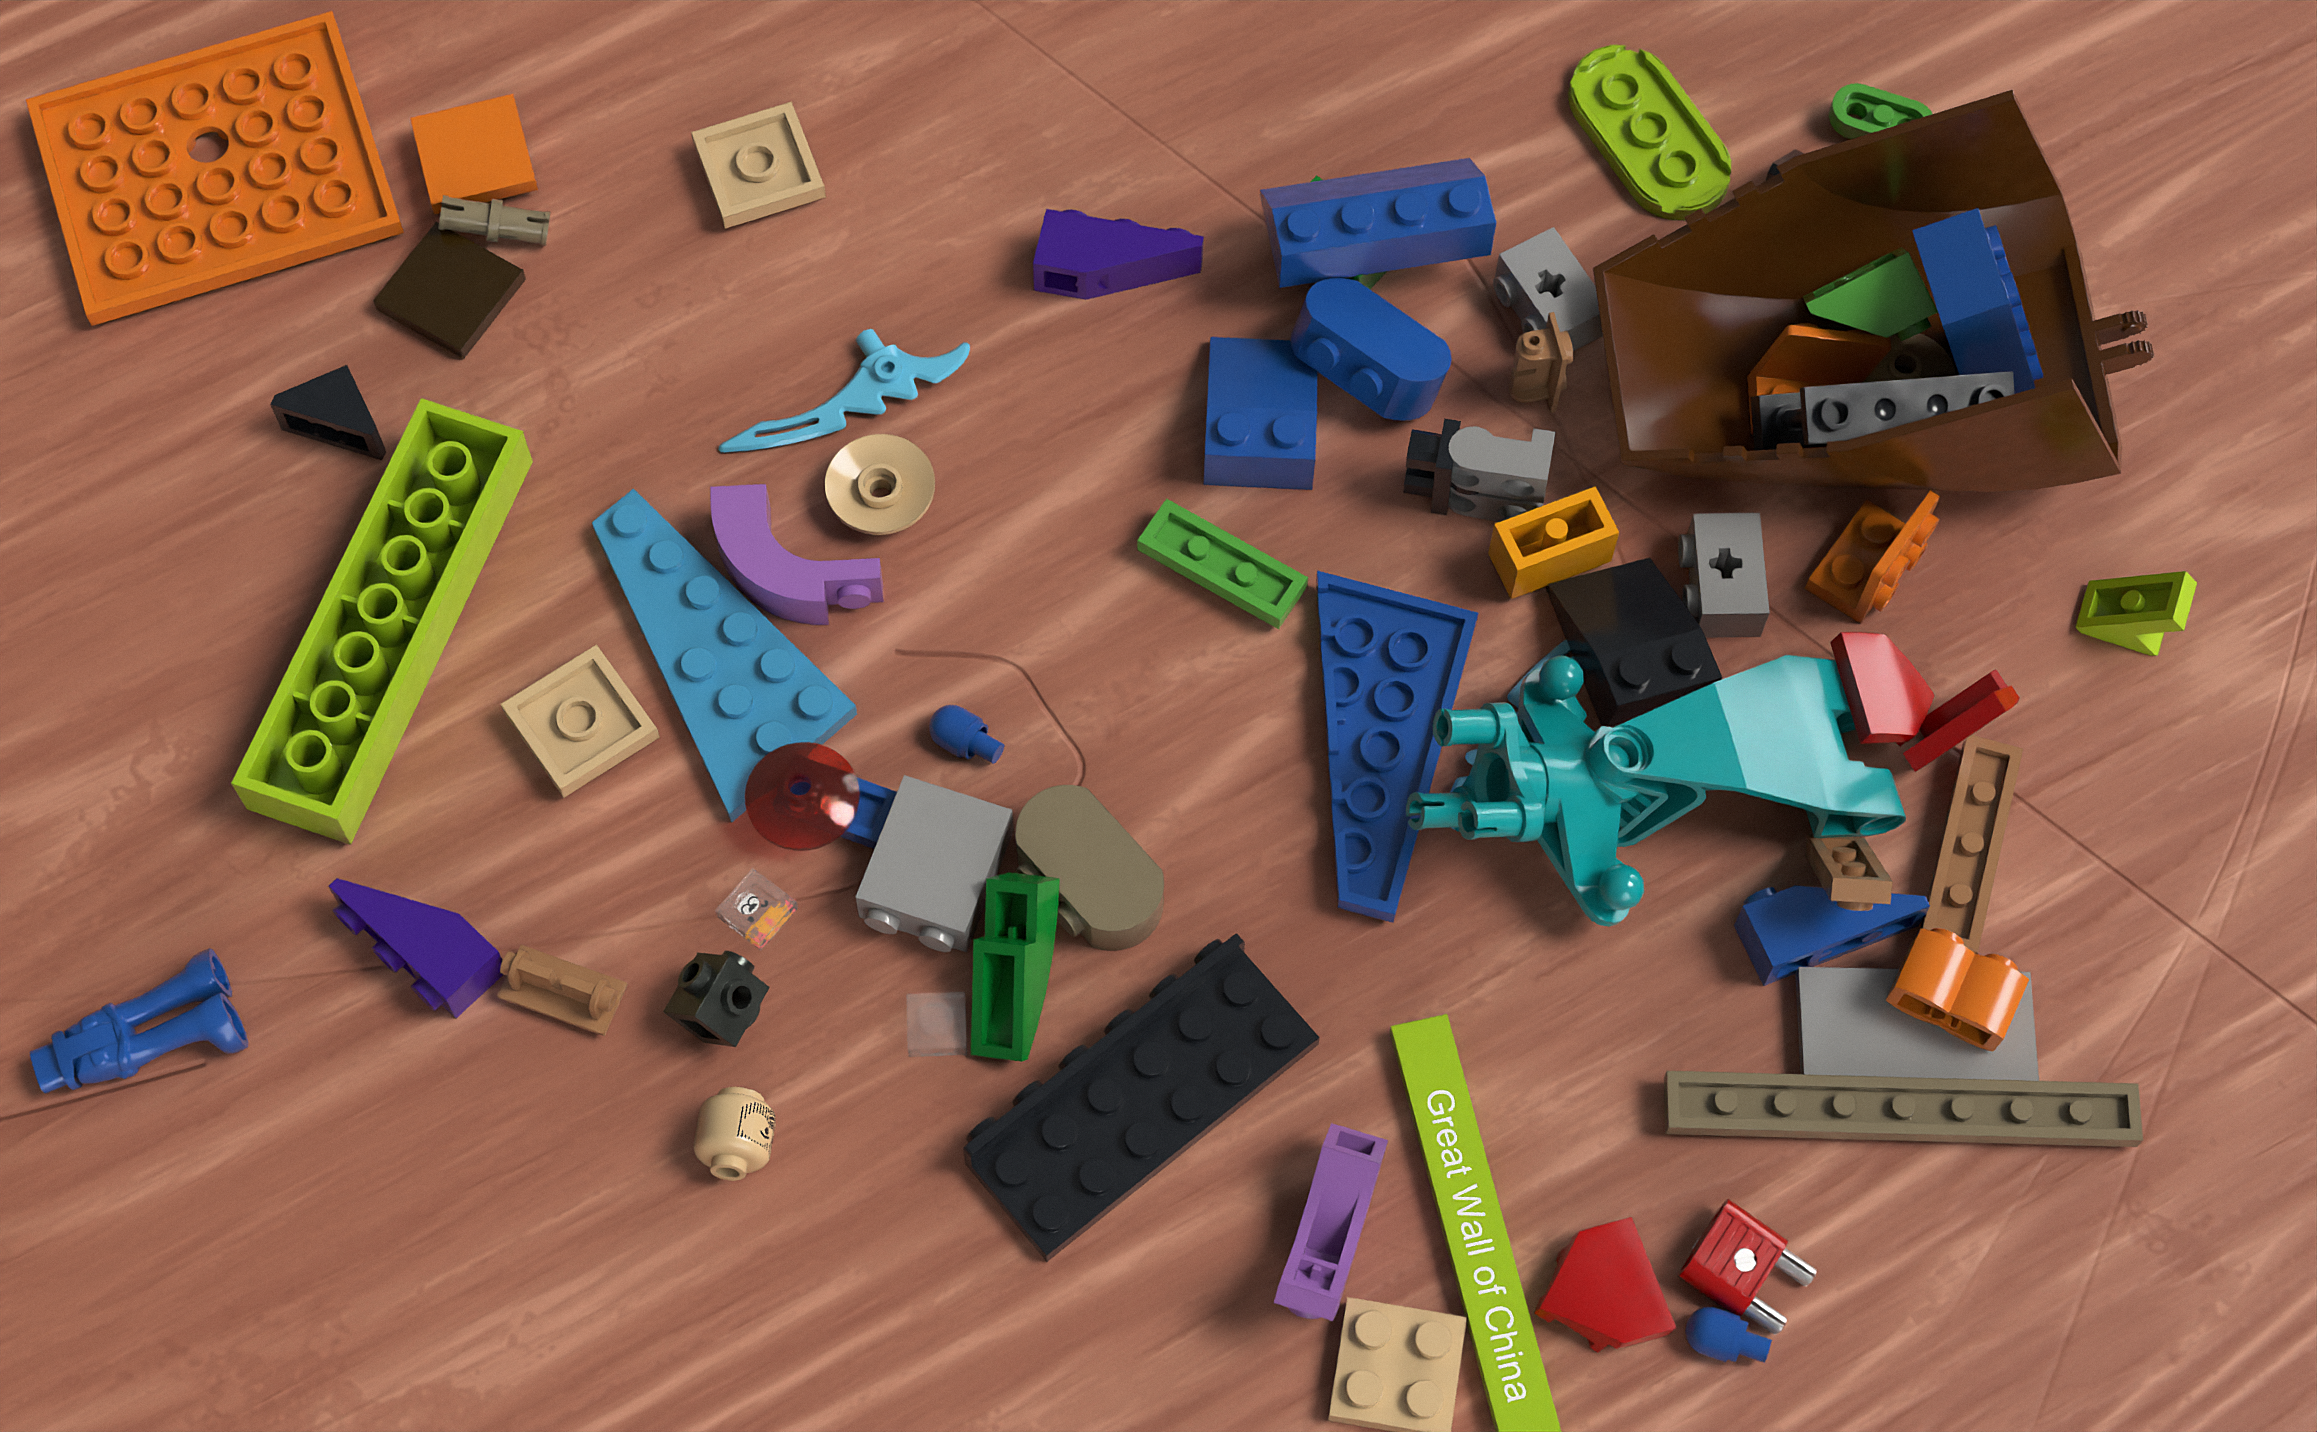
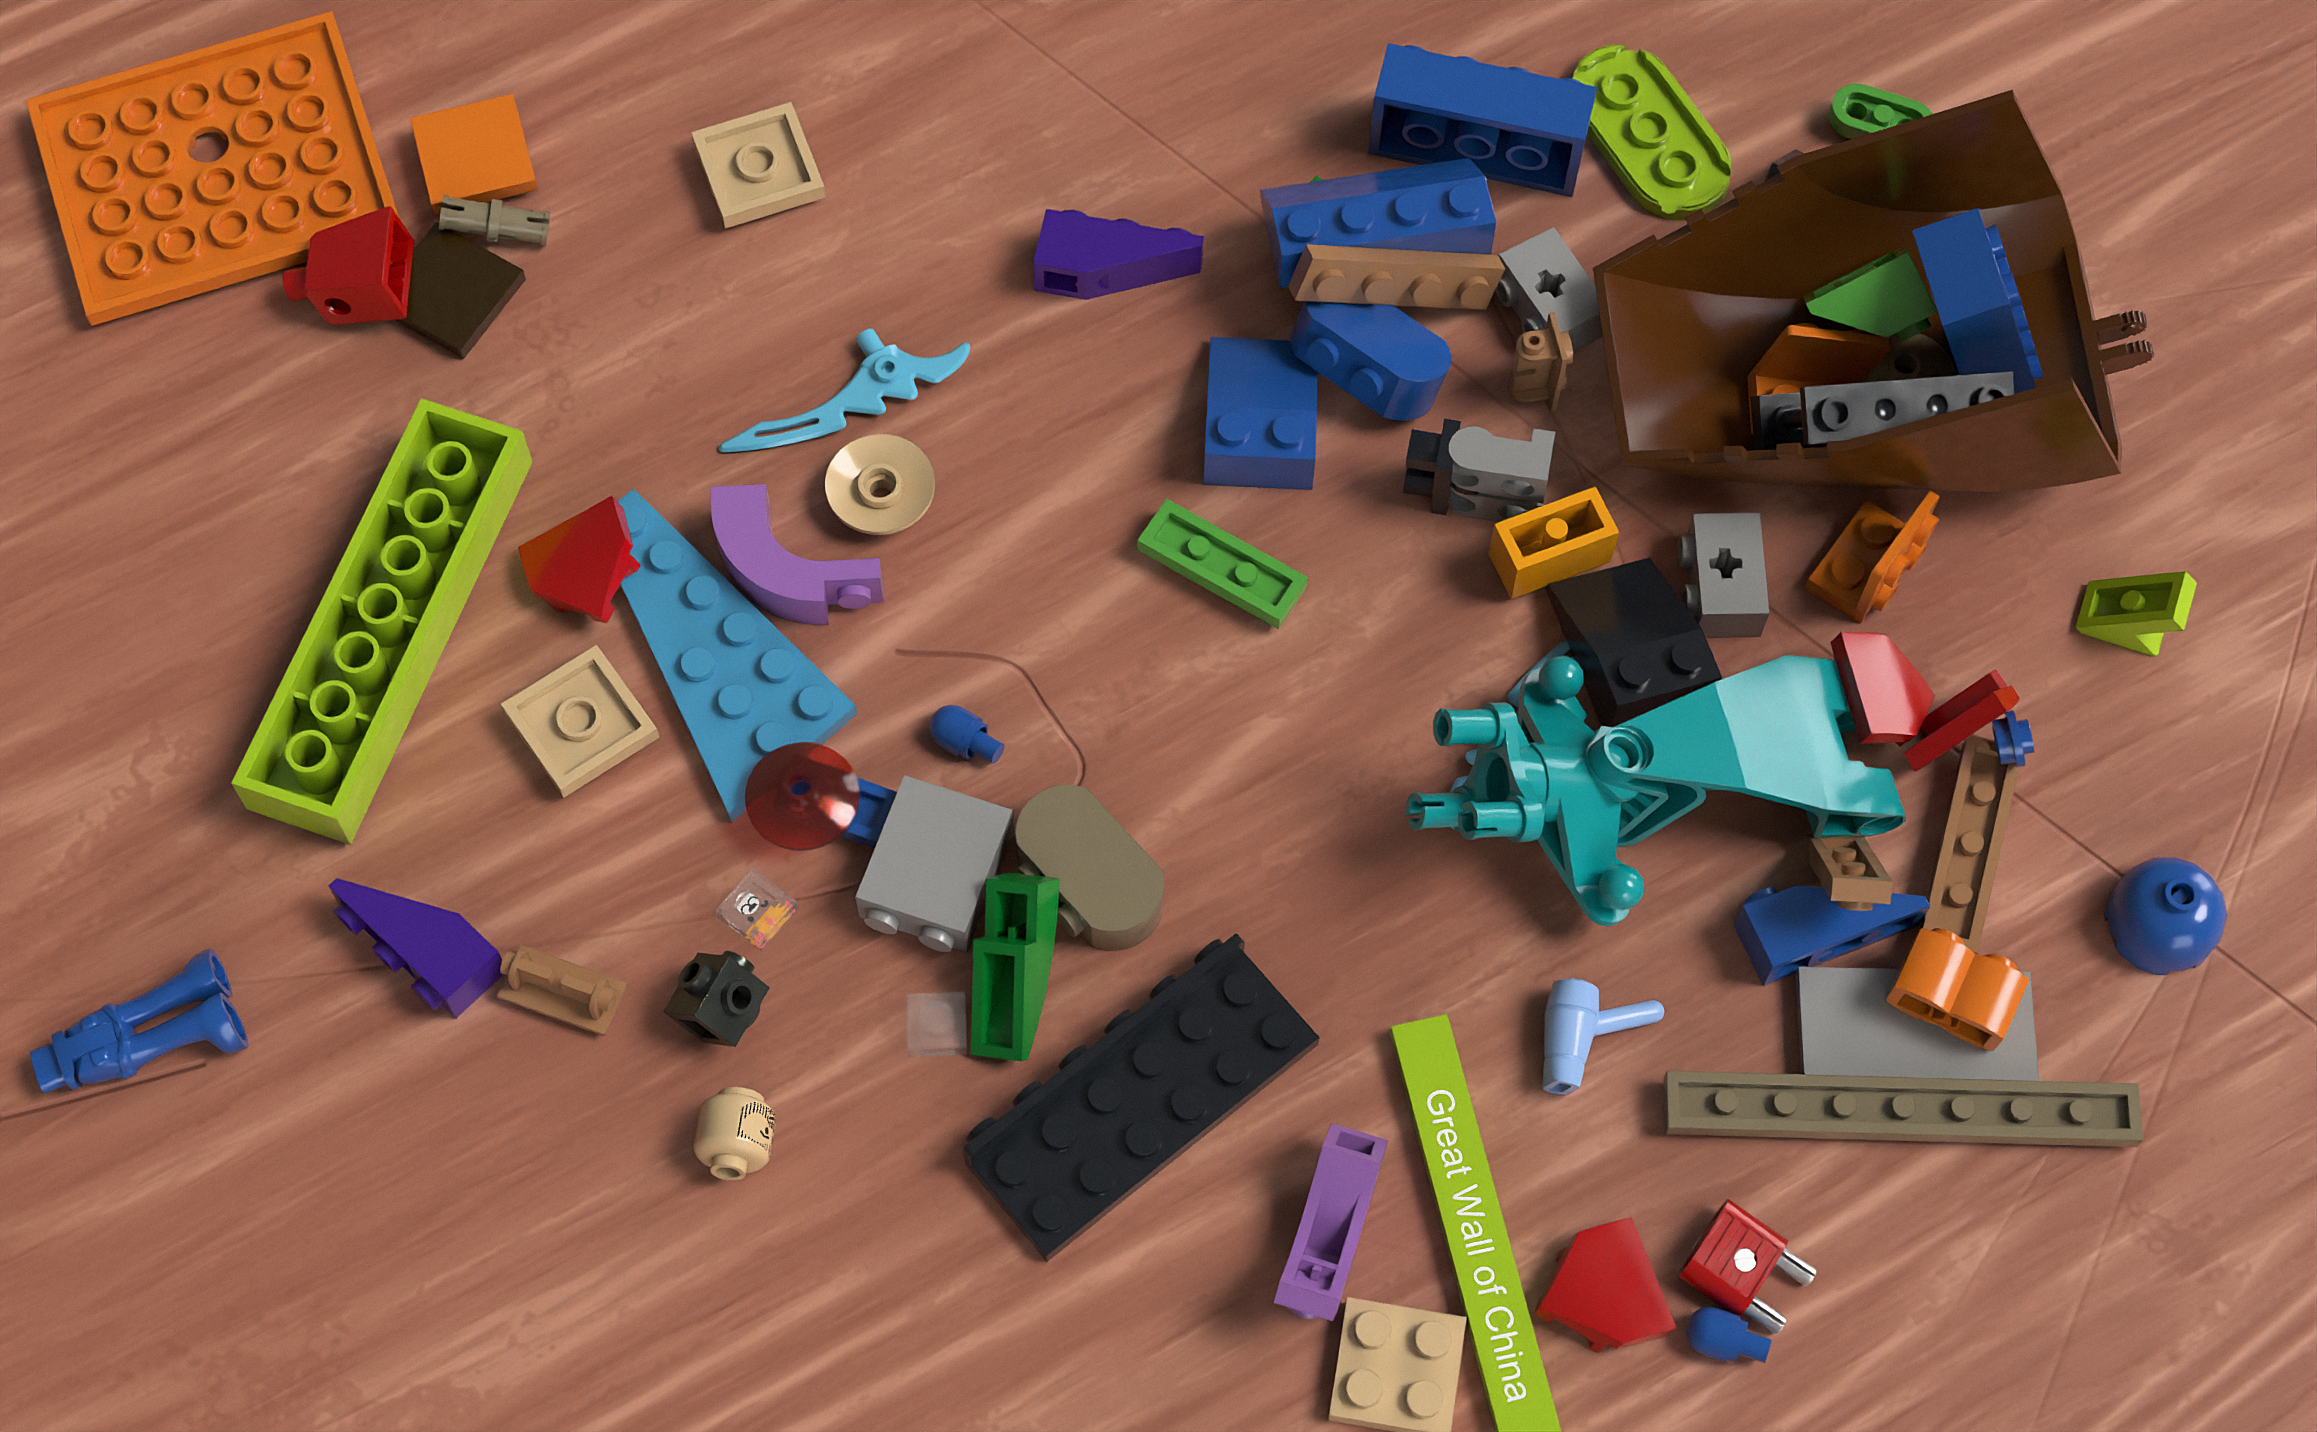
black slope [270,365,386,460] -> none
blue wing [1316,571,1479,923] -> none
none -> red torso [283,206,414,325]
none -> red slope [518,496,641,624]
none -> medium nougat plate [1288,244,1505,310]
none -> blue brick [1368,43,1597,197]
none -> light blue piece [1542,978,1664,1095]
none -> blue plate [1991,710,2034,768]
none -> blue cylinder [2104,857,2227,975]

